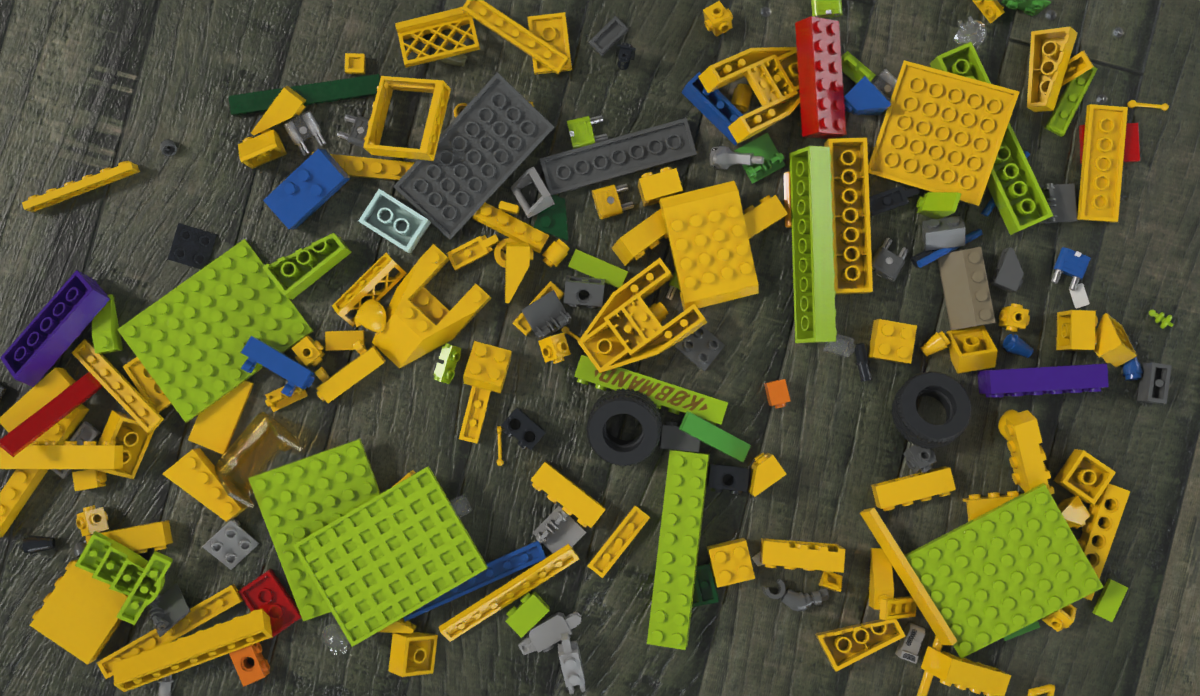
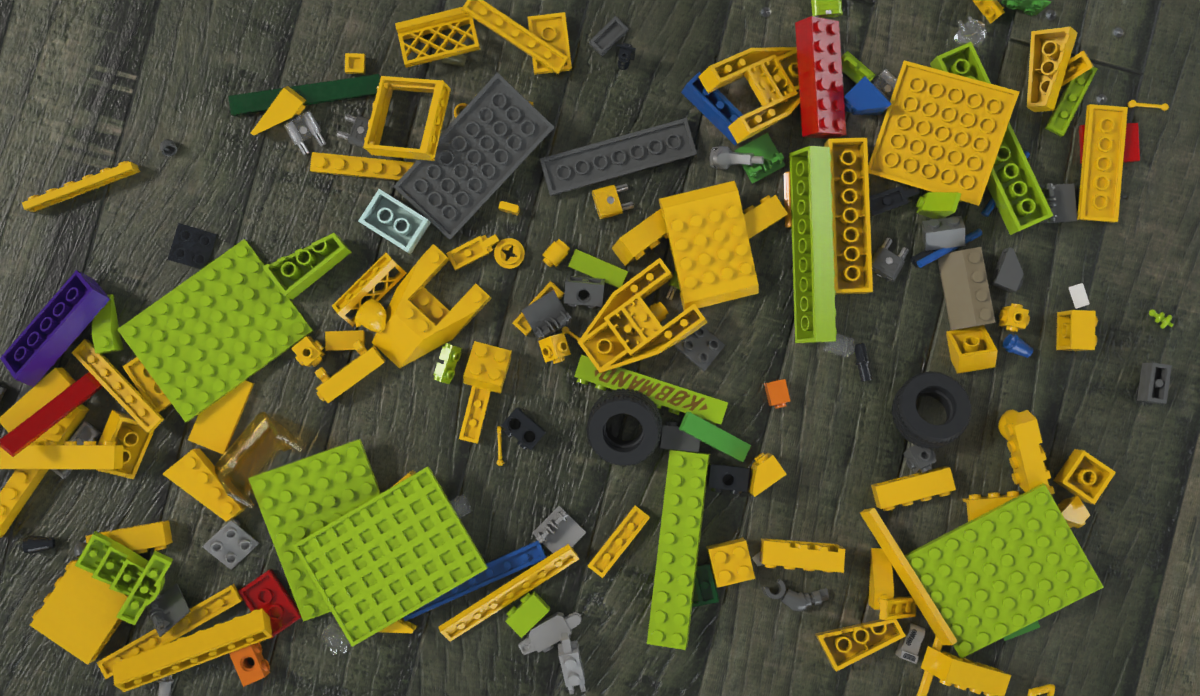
yellow brick [72,469,107,491] -> none
yellow brick [76,505,109,537] -> none
yellow slope [238,129,287,169] -> none
blue brick [241,336,315,397] -> none
blue brick [263,148,351,230] -> none
yellow hinge [265,386,308,412] -> none
yellow slope [388,632,438,677] -> none
yellow plate [472,202,549,253] -> none
yellow slope [505,243,534,303] -> none
light grey tile [511,166,555,218] -> none
yellow brick [531,461,606,528] -> none
dark green wing [533,195,568,242] -> none
lime piece [567,115,608,149] -> none
yellow brick [638,167,683,207] -> none
yellow brick [703,1,733,37] -> none
yellow brick [731,83,753,114] -> none
yellow slope [819,572,842,592] -> none
yellow brick [868,319,917,364] -> none
yellow cone [920,331,951,357] -> none
dark purple brick [977,364,1109,397] -> none
yellow brick [1042,604,1077,632] -> none
blue piece [1051,247,1091,291] -> none
yellow brick [1078,484,1130,601] -> none
lime tile [1092,578,1128,622] -> none
yellow slope [1094,313,1137,367] -> none
blue cone [1123,357,1143,381] -> none

